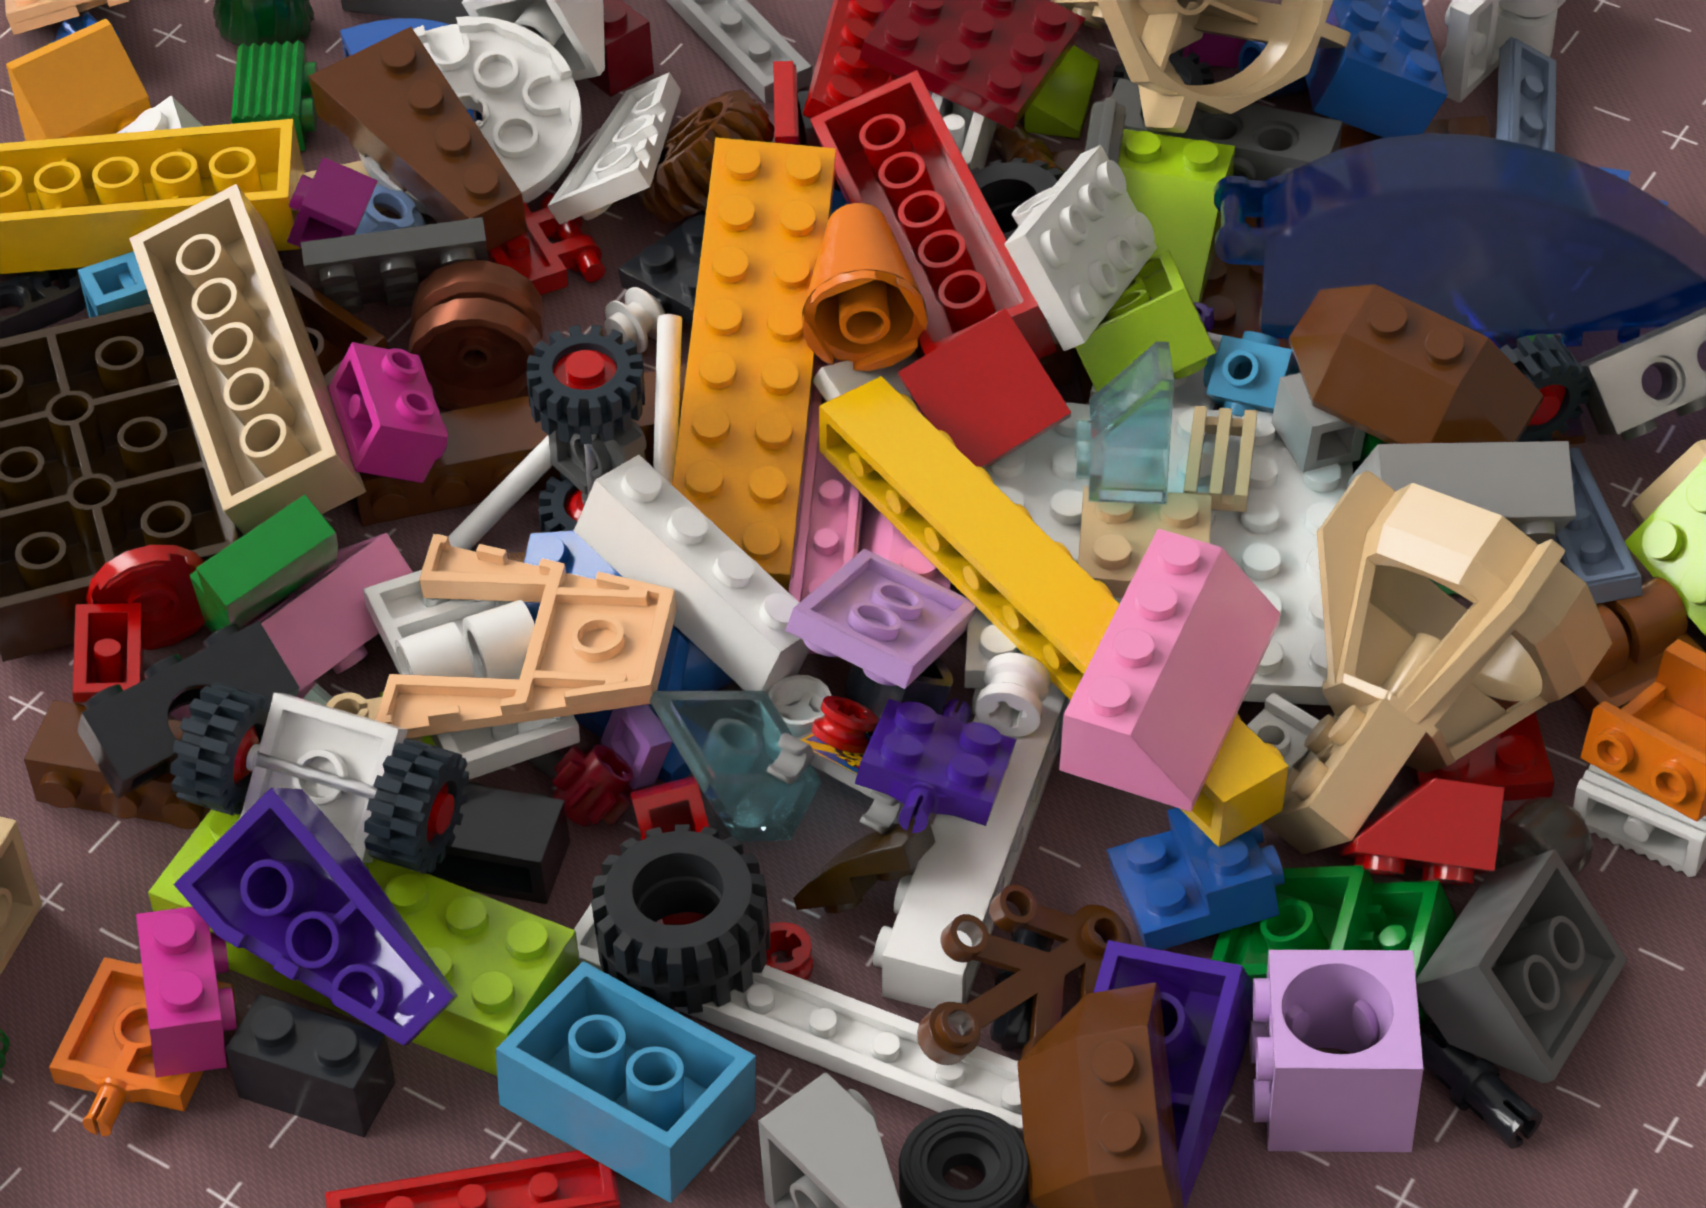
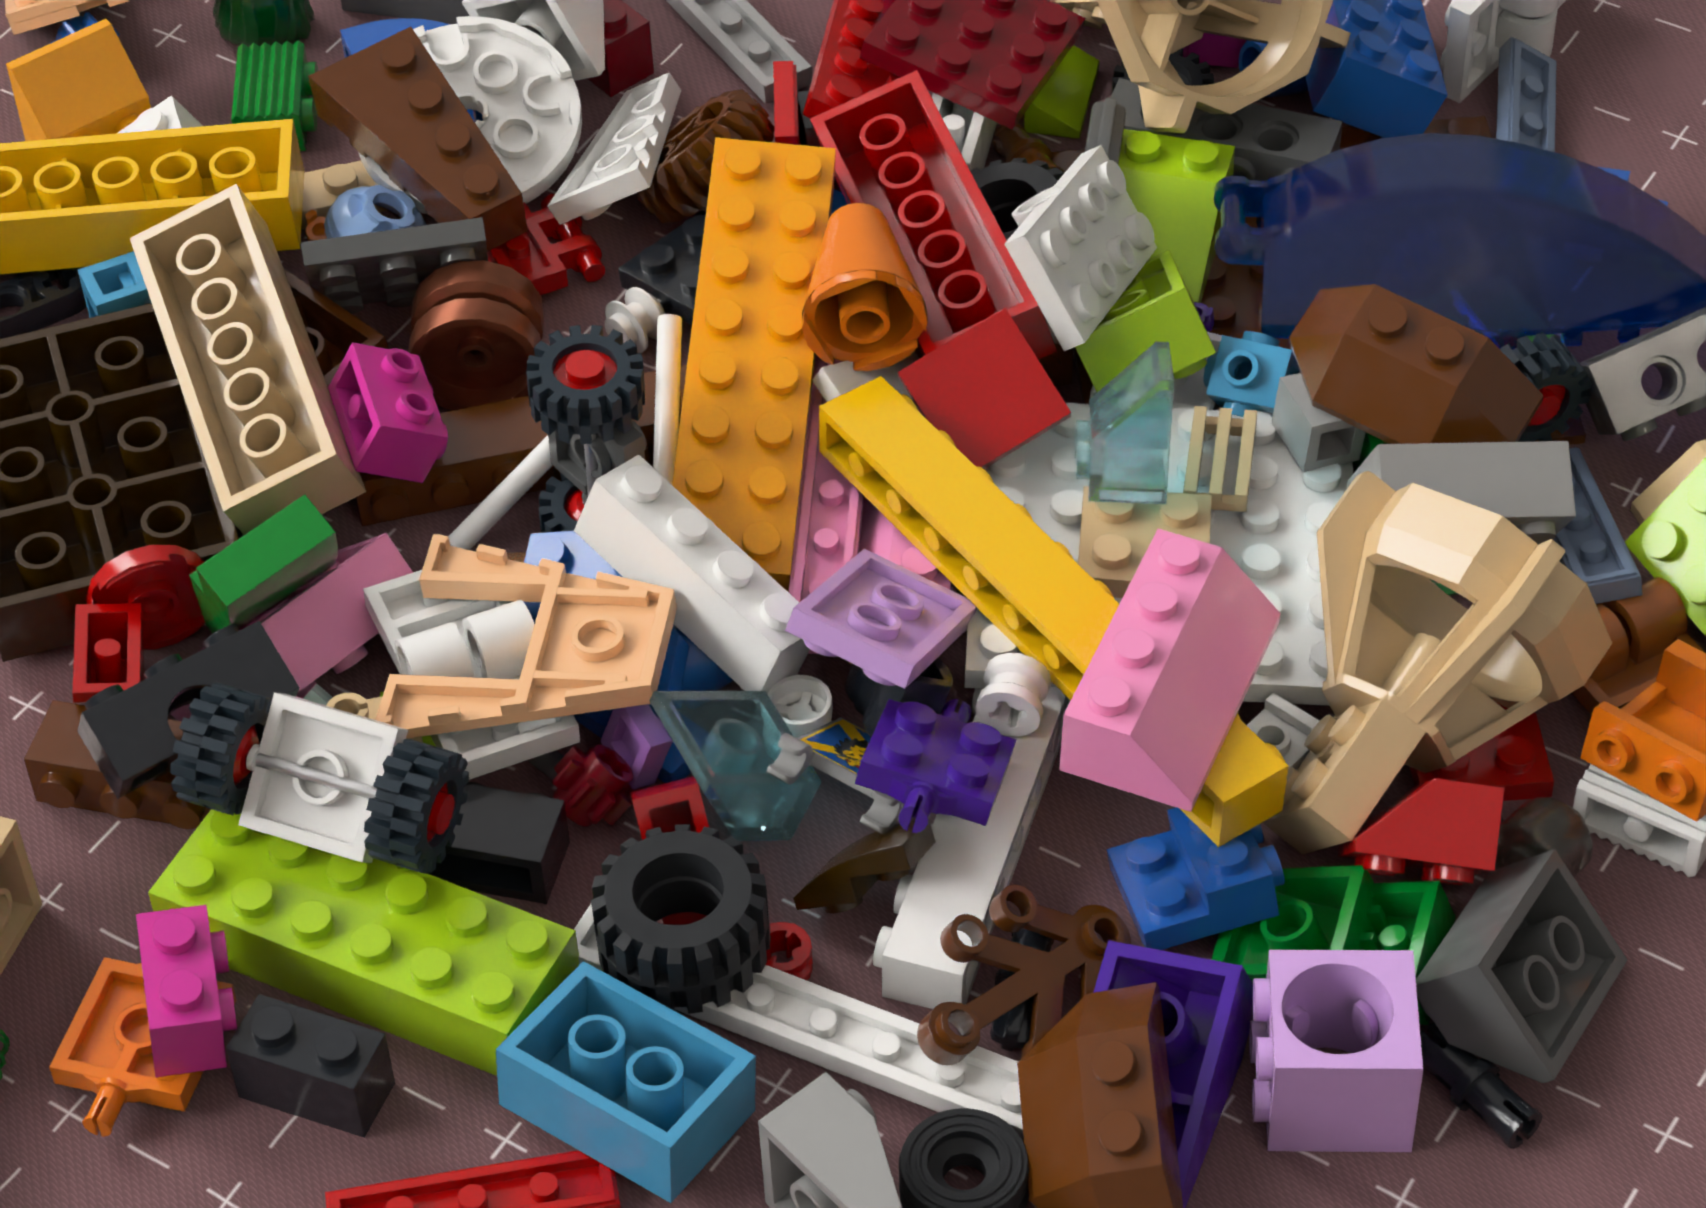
dark purple wedge [173,787,458,1046] -> none
magenta brick [287,157,378,248] -> none
red bush [811,696,878,753] -> none

